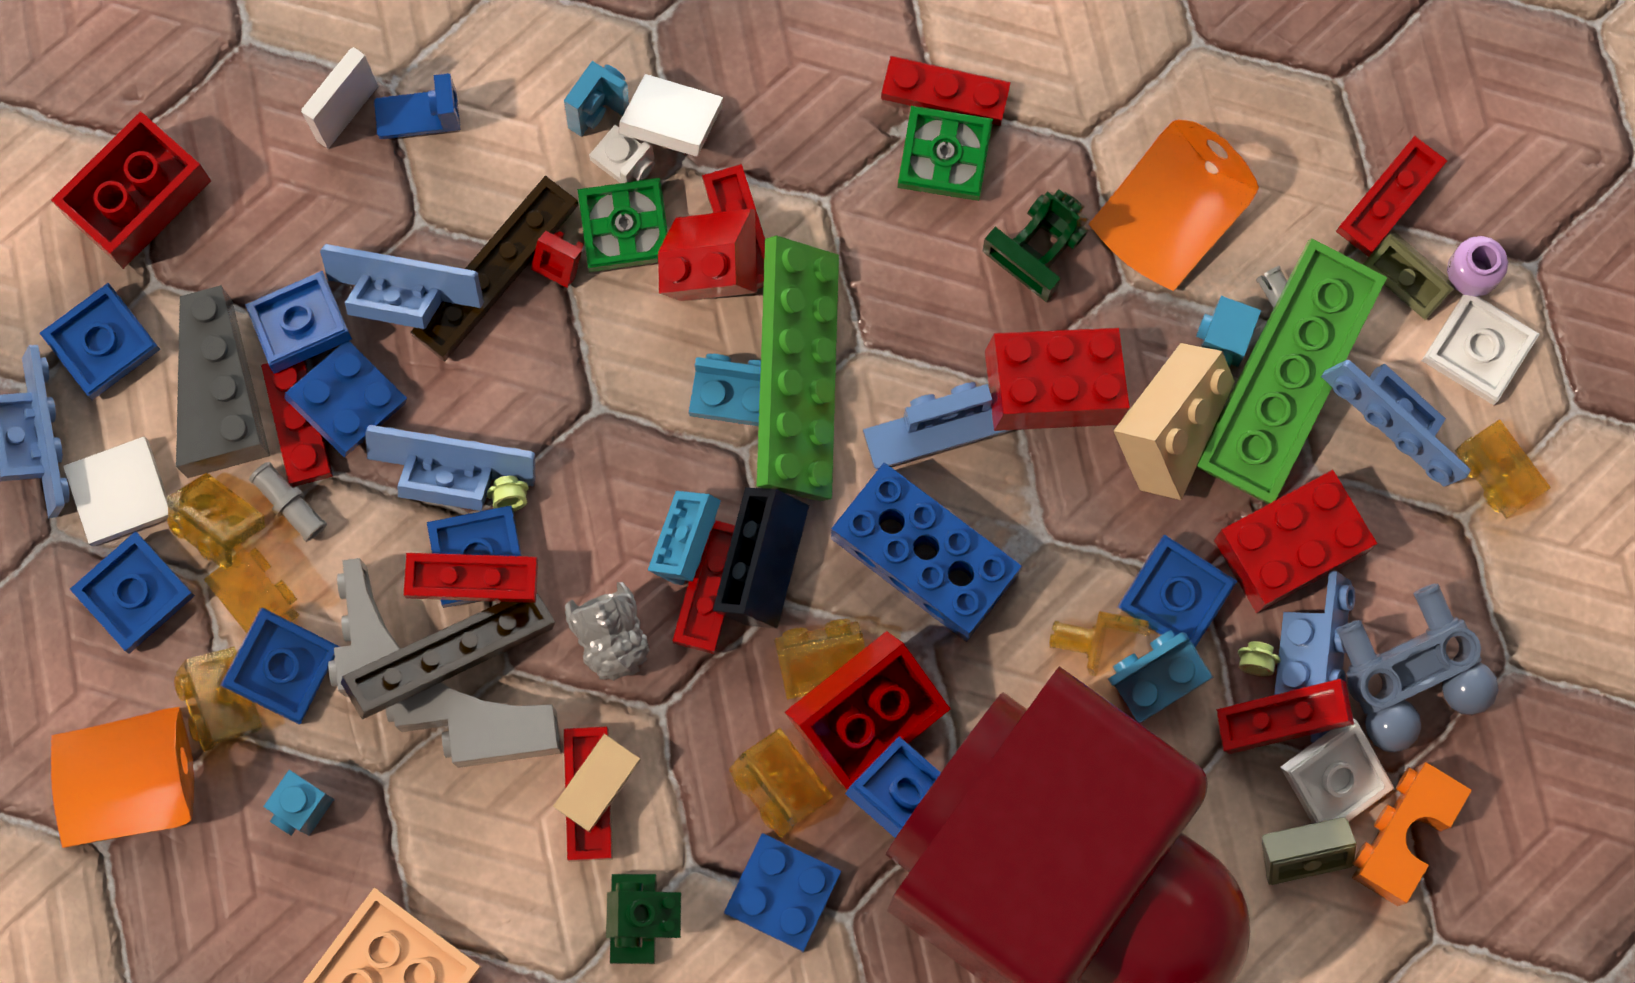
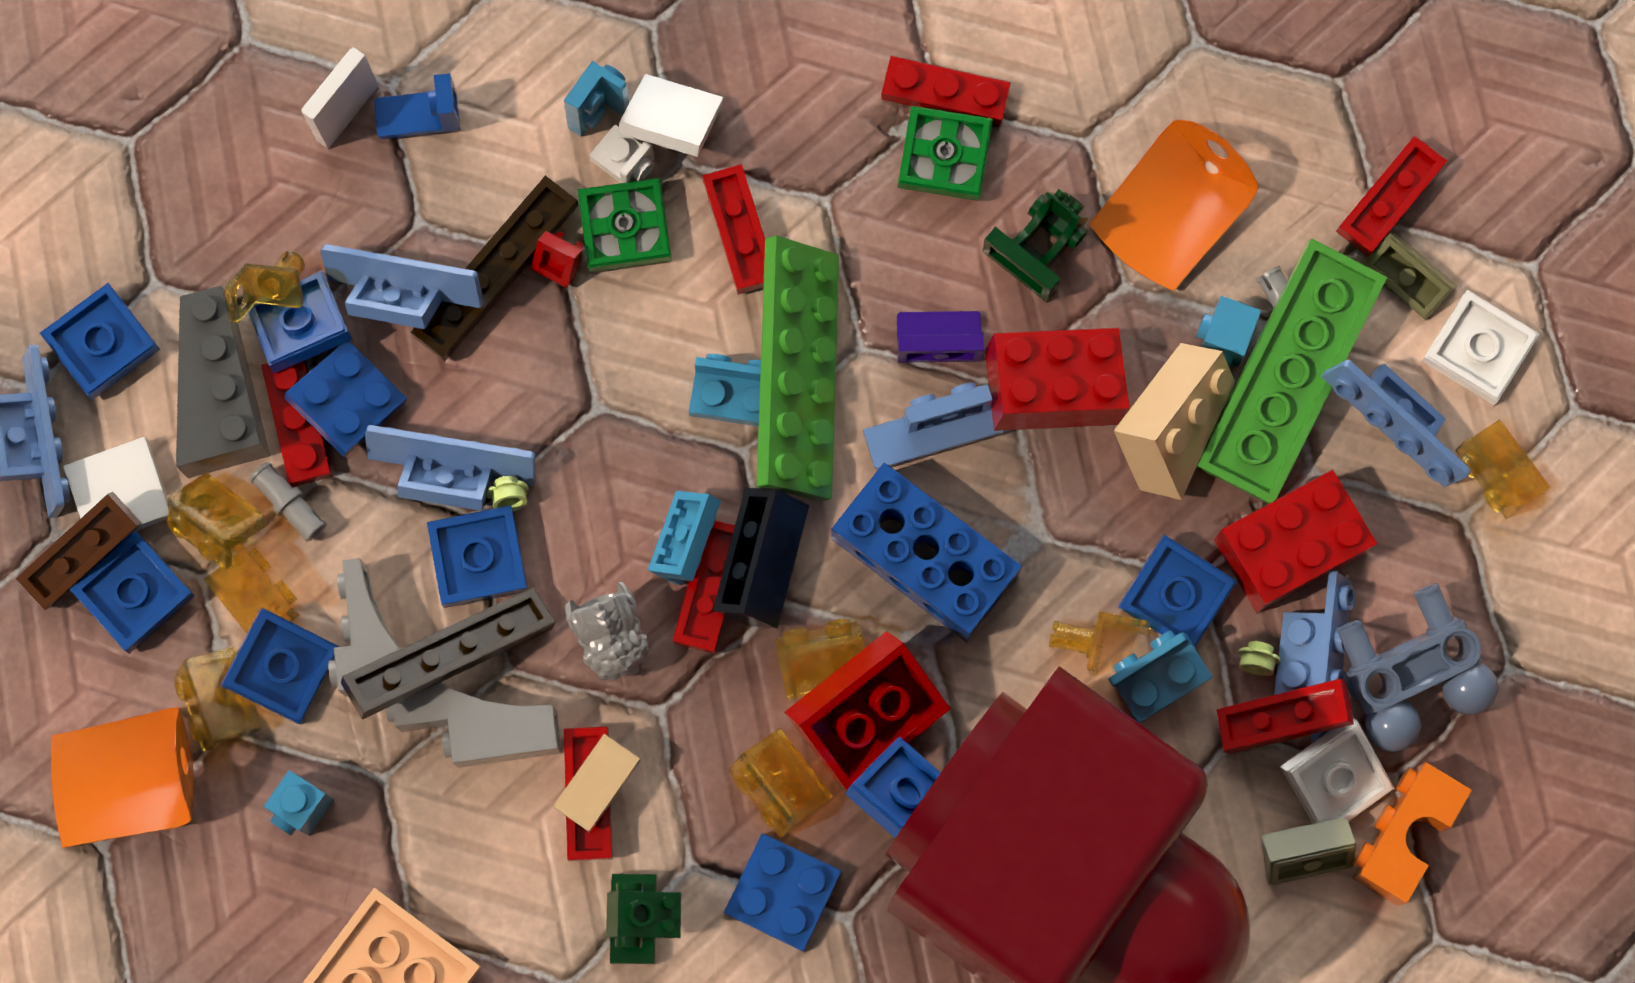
red brick [51,111,211,269] -> none
red plate [403,553,538,603] -> none
red slope [658,209,757,301] -> none
lavender head [1447,236,1508,297] -> none
none -> reddish brown plate [16,492,142,610]
none -> clear yellow bracket [224,251,305,323]
none -> dark purple panel [897,311,984,363]

